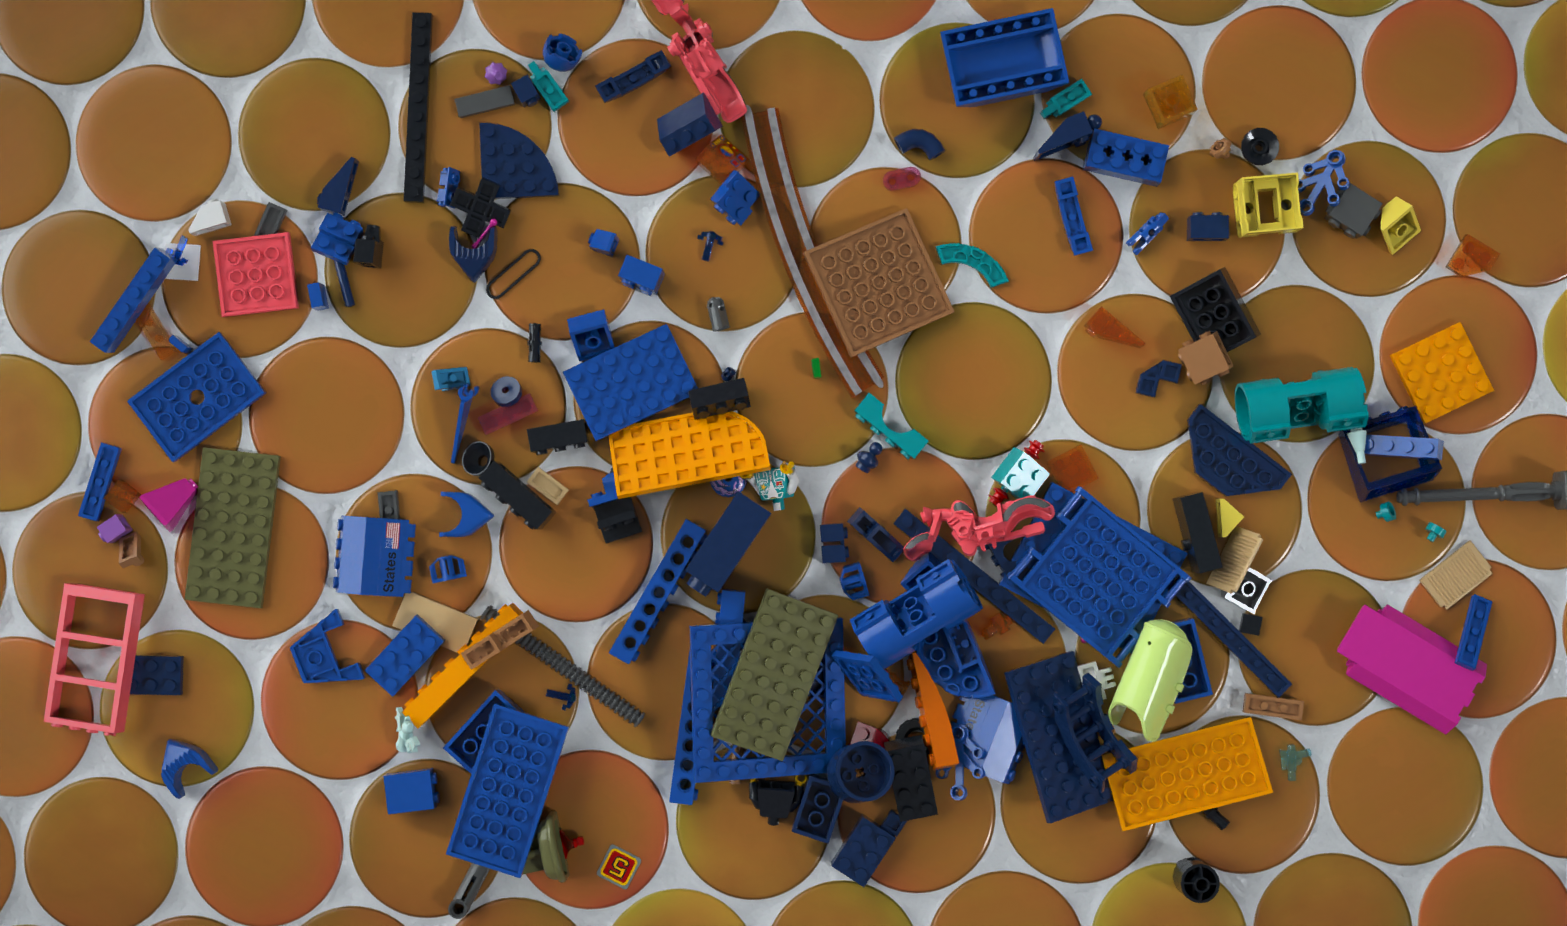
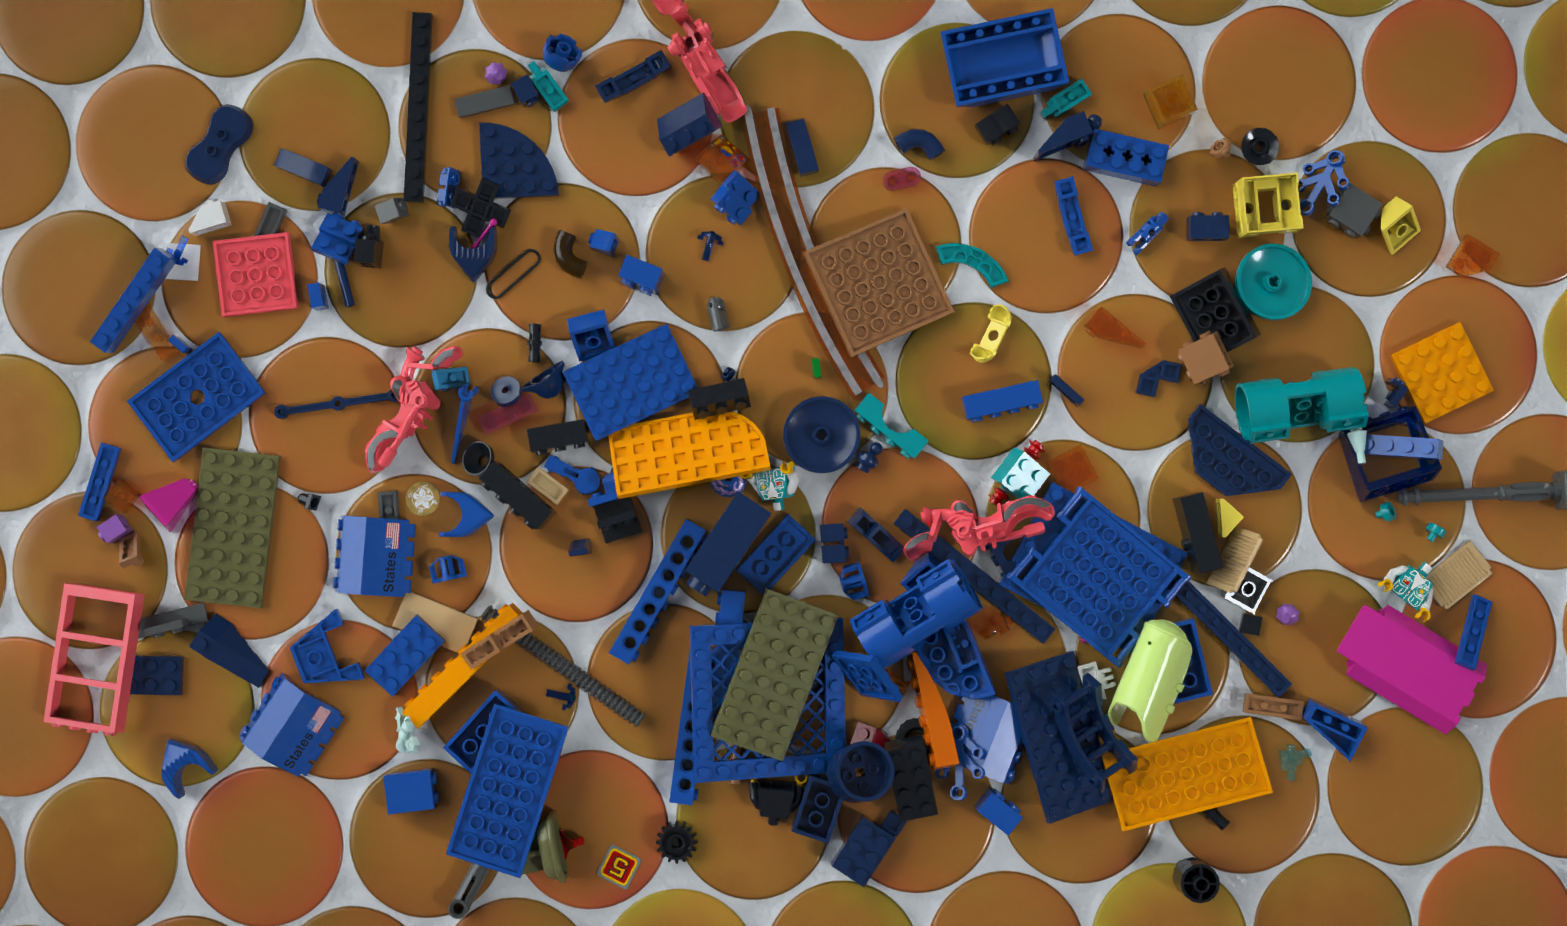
none -> dark grey bracket [138,603,209,639]
none -> dark blue plate [185,104,253,185]
none -> dark blue wedge [189,613,270,688]
none -> blue hinge [240,672,345,777]
none -> dark blue slope [274,148,332,187]
none -> dark blue piece [274,389,399,419]
none -> black piece [297,493,321,511]
none -> coral piece [365,346,463,473]
none -> dark grey brick [375,198,409,224]
none -> pearl gold sticker [405,482,440,516]
none -> dark blue hat [521,360,567,399]
none -> blue piece [544,455,600,495]
none -> dark brown cylinder [553,230,587,279]
none -> dark blue slope [568,538,592,557]
none -> black gear [656,820,698,864]
none -> blue tile [736,514,816,596]
none -> dark blue dish [783,396,860,473]
none -> dark blue slope [785,118,819,177]
none -> blue brick [961,380,1043,423]
none -> light yellow piece [970,304,1012,363]
none -> black brick [974,104,1020,146]
none -> blue brick [974,788,1023,836]
none -> dark blue tile [1048,374,1084,407]
none -> teal dish [1235,243,1312,321]
none -> medium lavender piece [1276,603,1300,626]
none -> blue wedge [1302,698,1368,762]
none -> torso [1377,562,1433,622]
none -> dark blue bracket [1384,377,1409,409]

